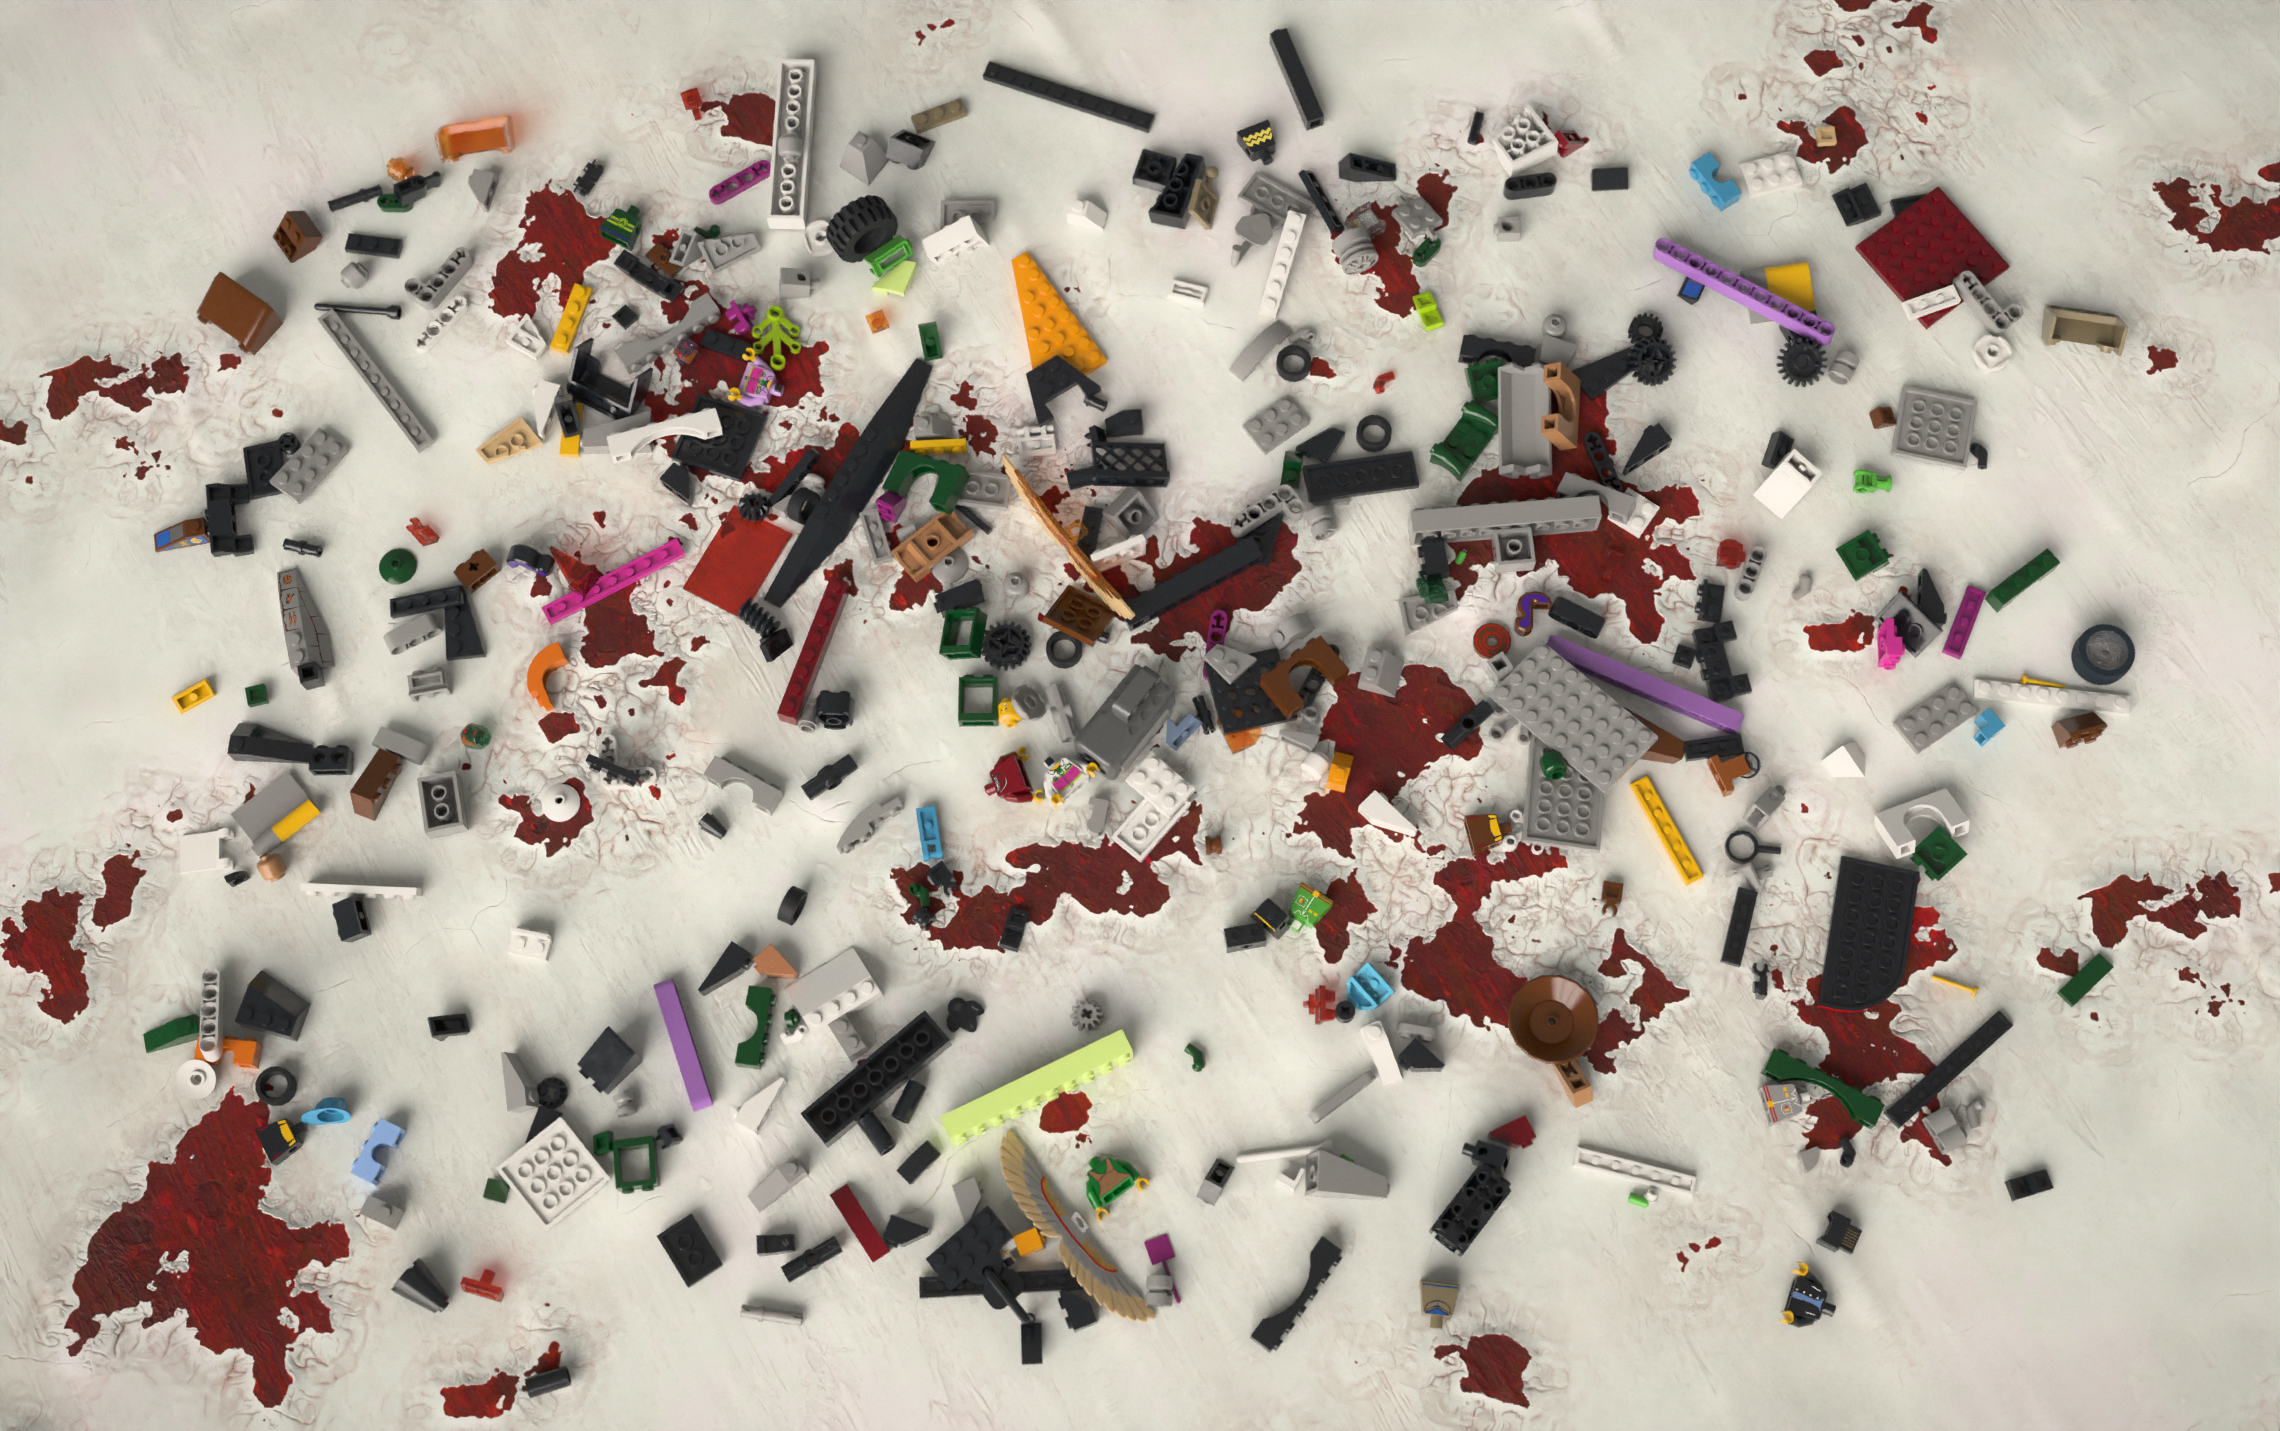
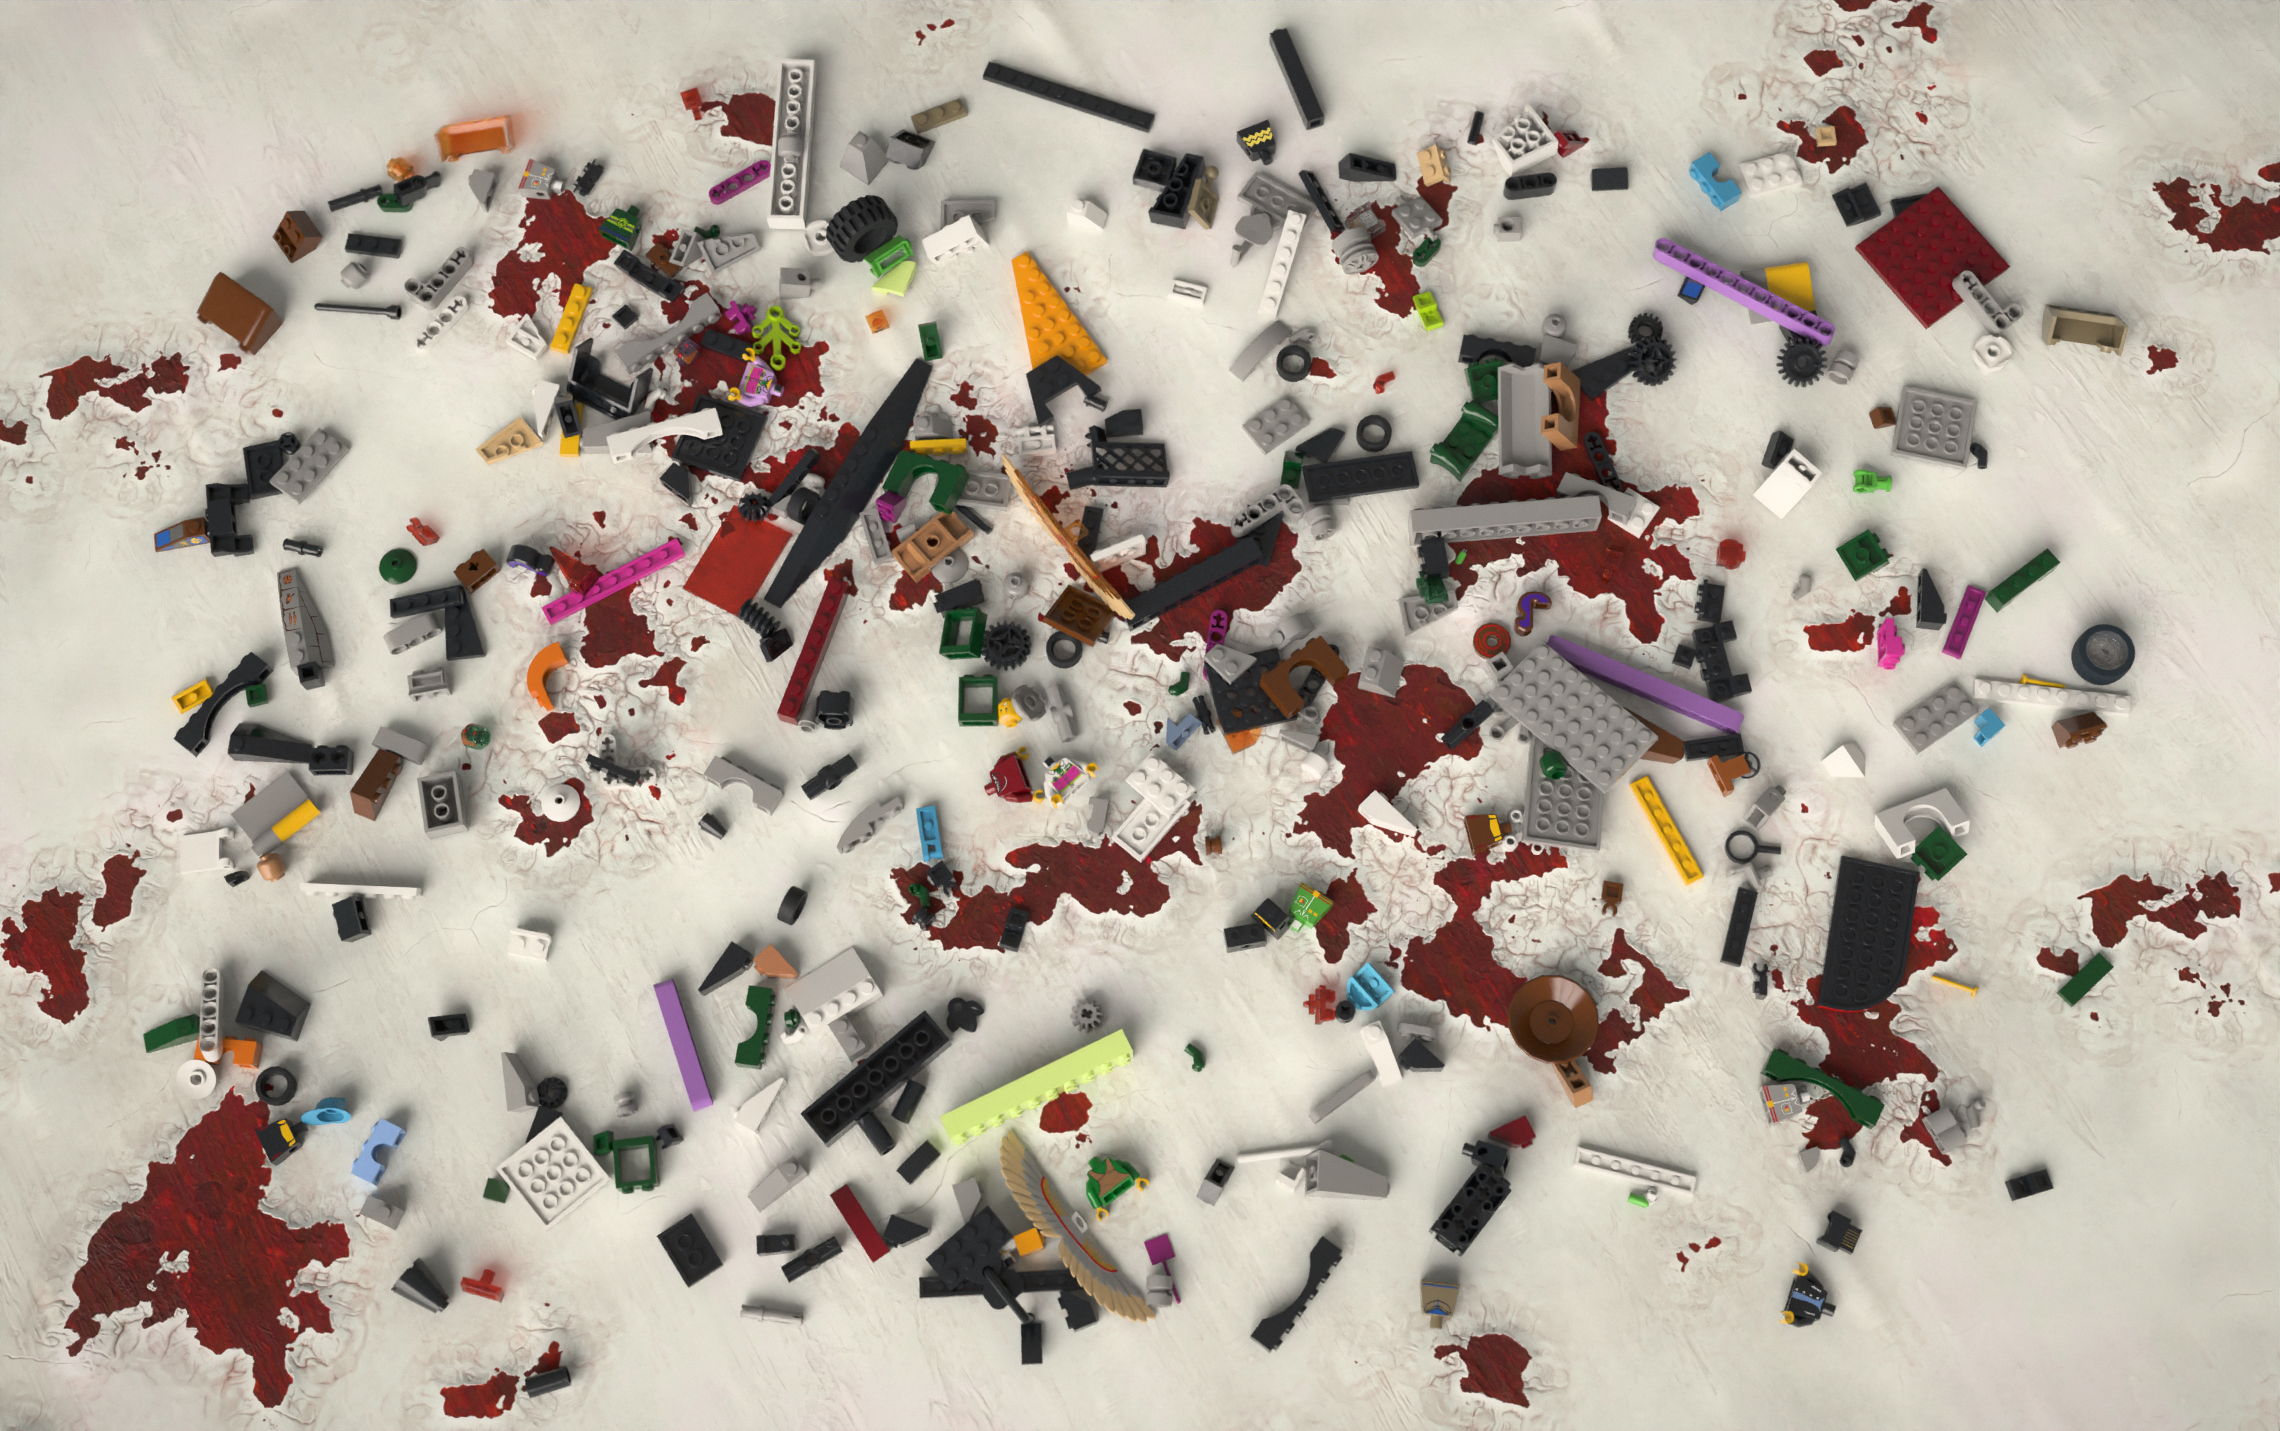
light grey plate [317,309,435,453] -> none
black slope [577,1026,643,1095] -> none
dark grey piece [1074,664,1175,780] -> none
light grey slope [1102,487,1158,539] -> none
light orange slope [1326,751,1354,793] -> none
light grey brick [1491,527,1536,573] -> none
black beam [1548,597,1606,639] -> none
black slope [1623,423,1672,476] -> none
light grey beam [1734,546,1767,601] -> none
tile [1874,590,1943,658] -> none
black tile [1884,1010,2013,1129] -> none
white plate [1902,285,1961,321] -> none
none -> black arch [173,652,274,757]
none -> light grey torso [518,159,565,199]
none -> white arm [644,387,667,412]
none -> dark green arm [1168,672,1190,696]
none -> tan bracket [1417,144,1451,187]

